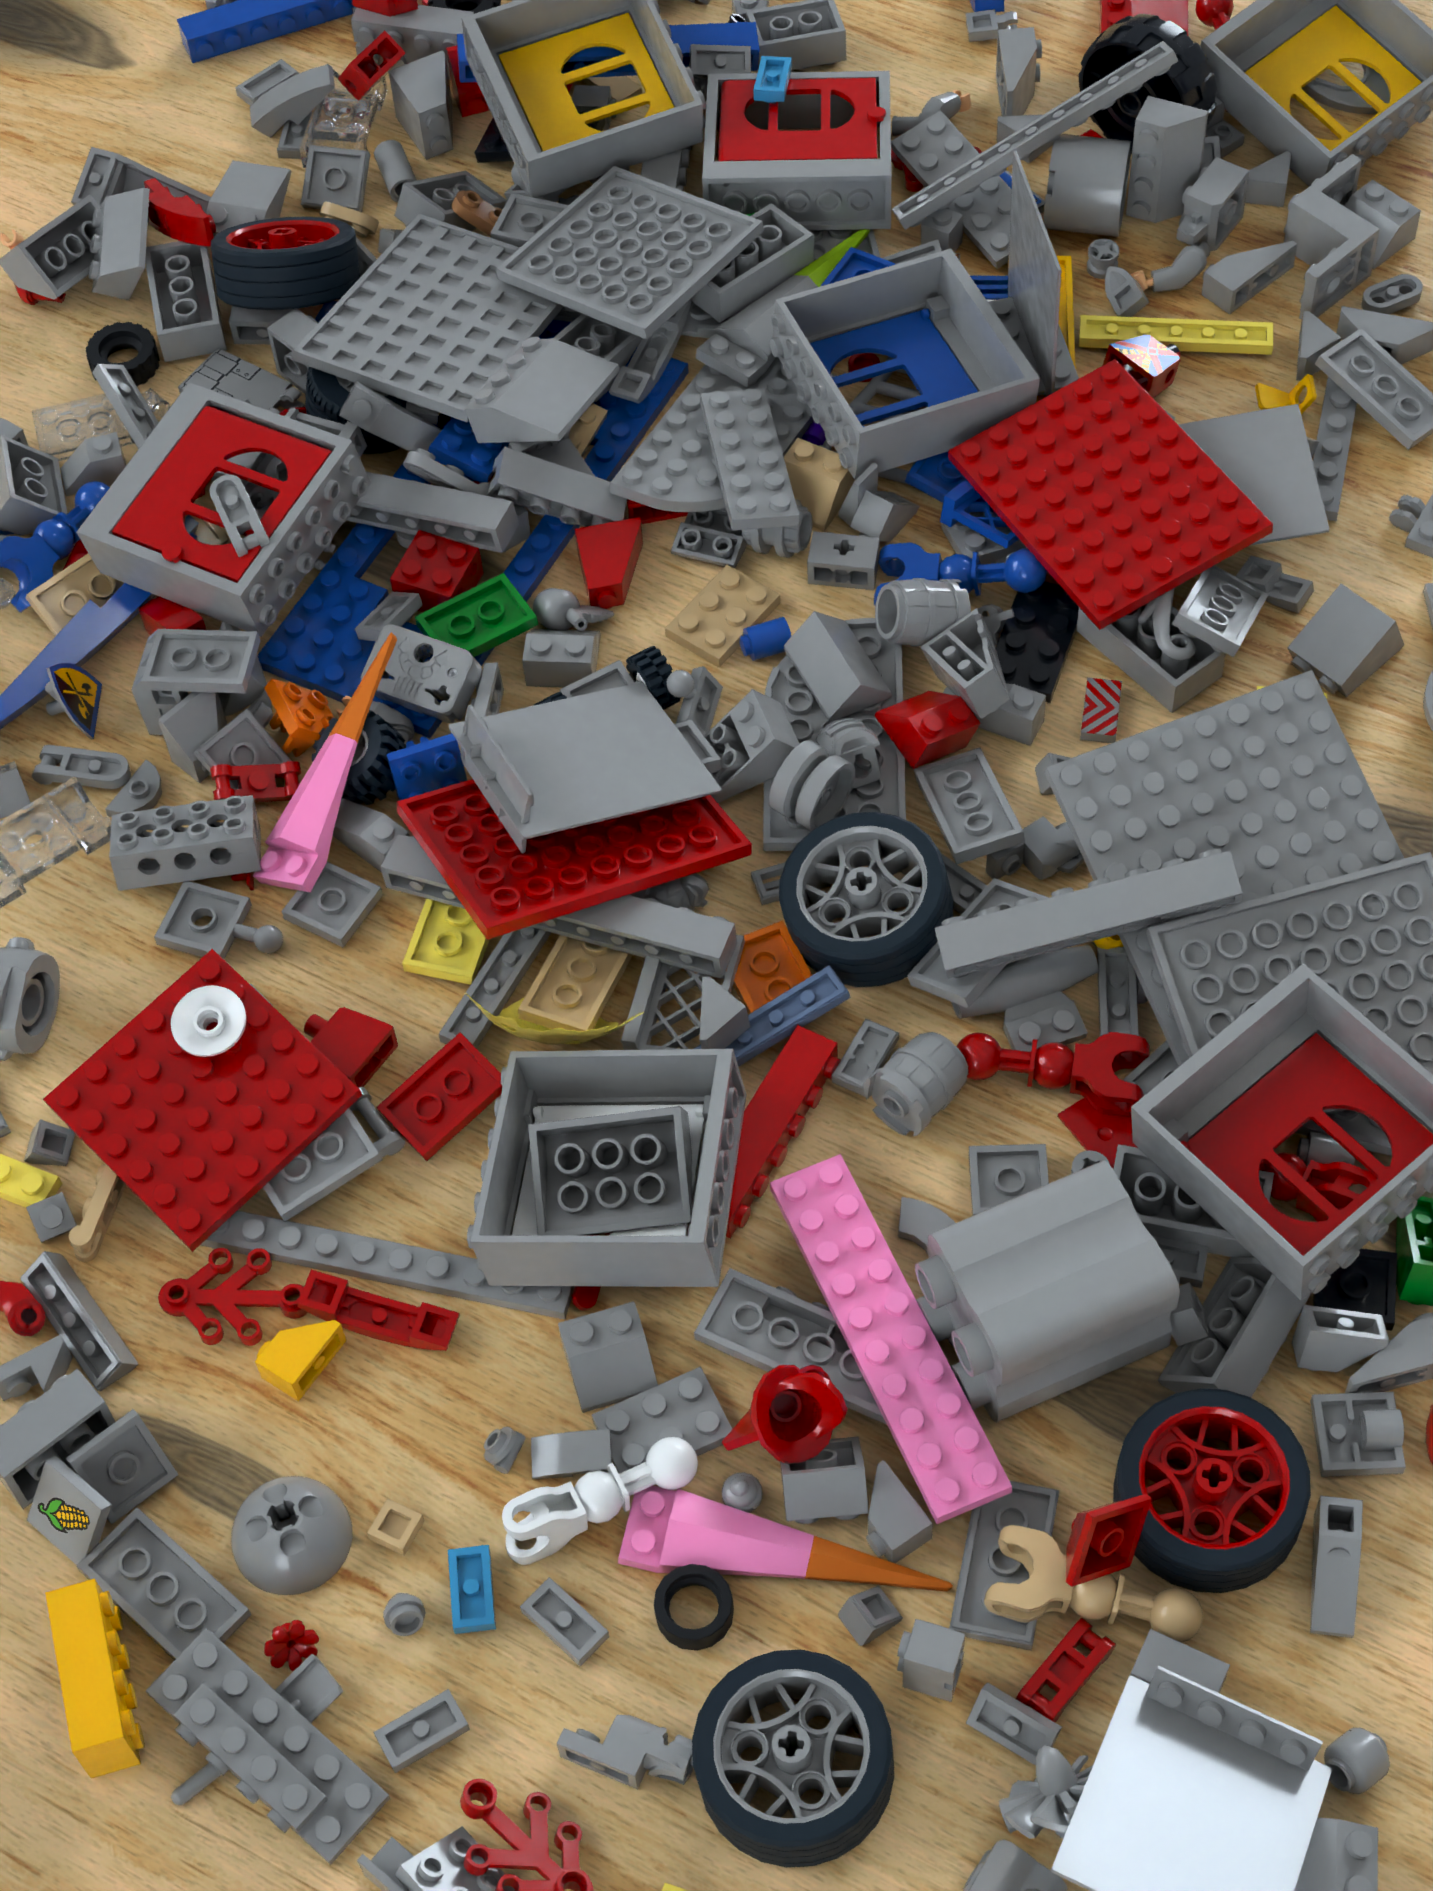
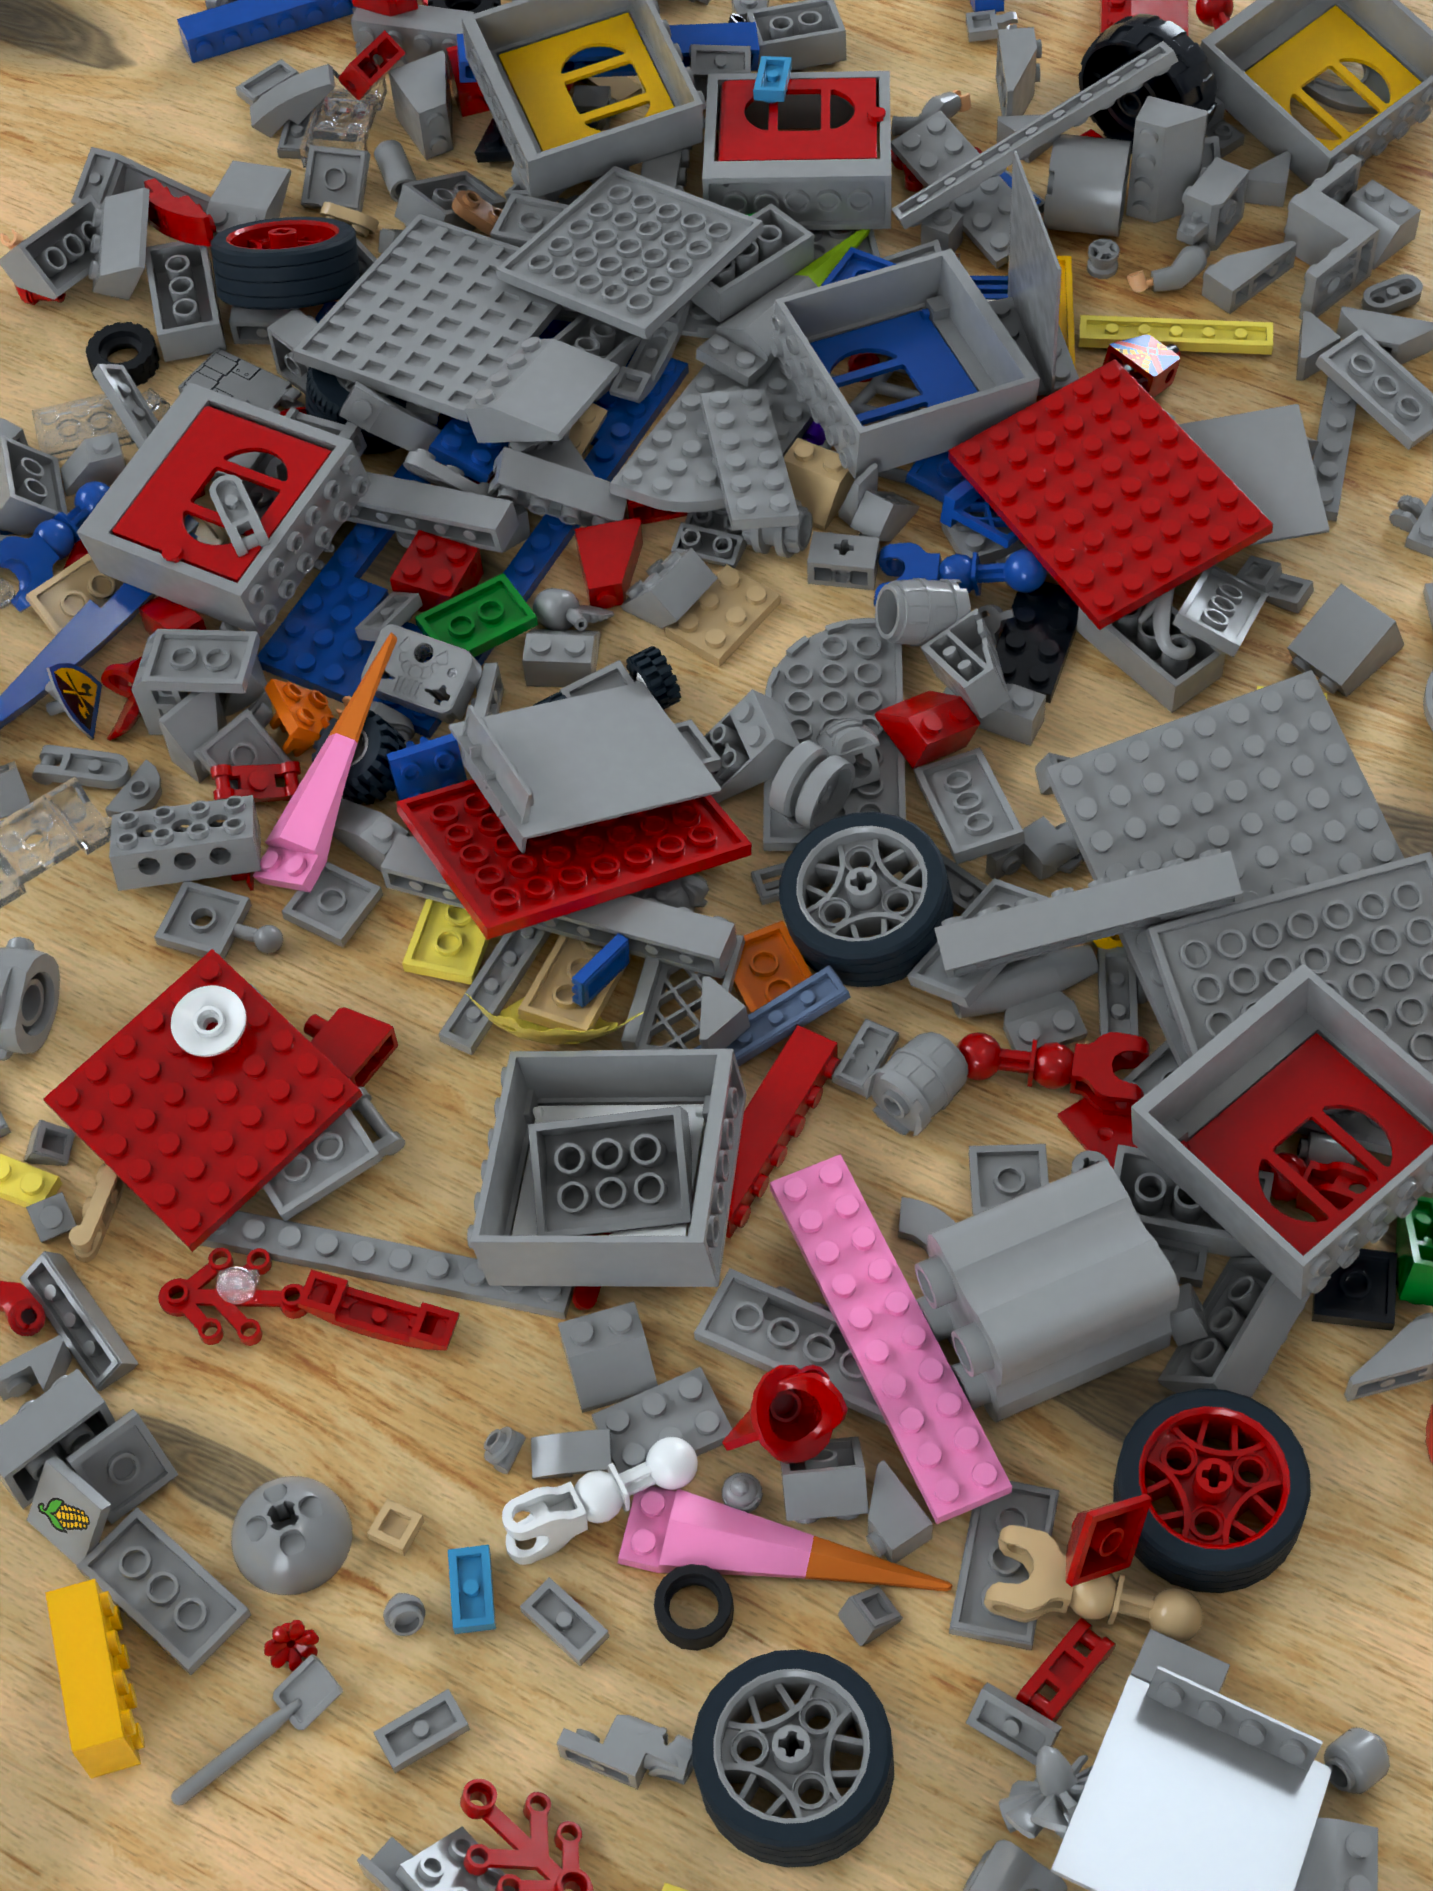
light grey plate [146,1628,390,1865] -> none
yellow slope [255,1320,347,1402] -> none
red plate [376,1032,502,1162] -> none
light grey plate [666,666,723,736] -> none
blue brick [739,617,792,661] -> none
light grey slope [784,611,892,722] -> none
light grey brick [897,1619,965,1702] -> none
tile [1080,677,1122,743] -> none
light grey plate [1105,266,1150,317] -> none
yellow bracket [1255,374,1317,414] -> none
light grey slope [1292,1305,1389,1373] -> none
light grey plate [1310,1391,1406,1477] -> none
light grey slope [1310,1496,1363,1638] -> none
none -> red hair [101,657,142,741]
none -> clear plate [216,1267,260,1304]
none -> blue tile [572,933,629,1008]
none -> light grey slope [620,548,718,629]

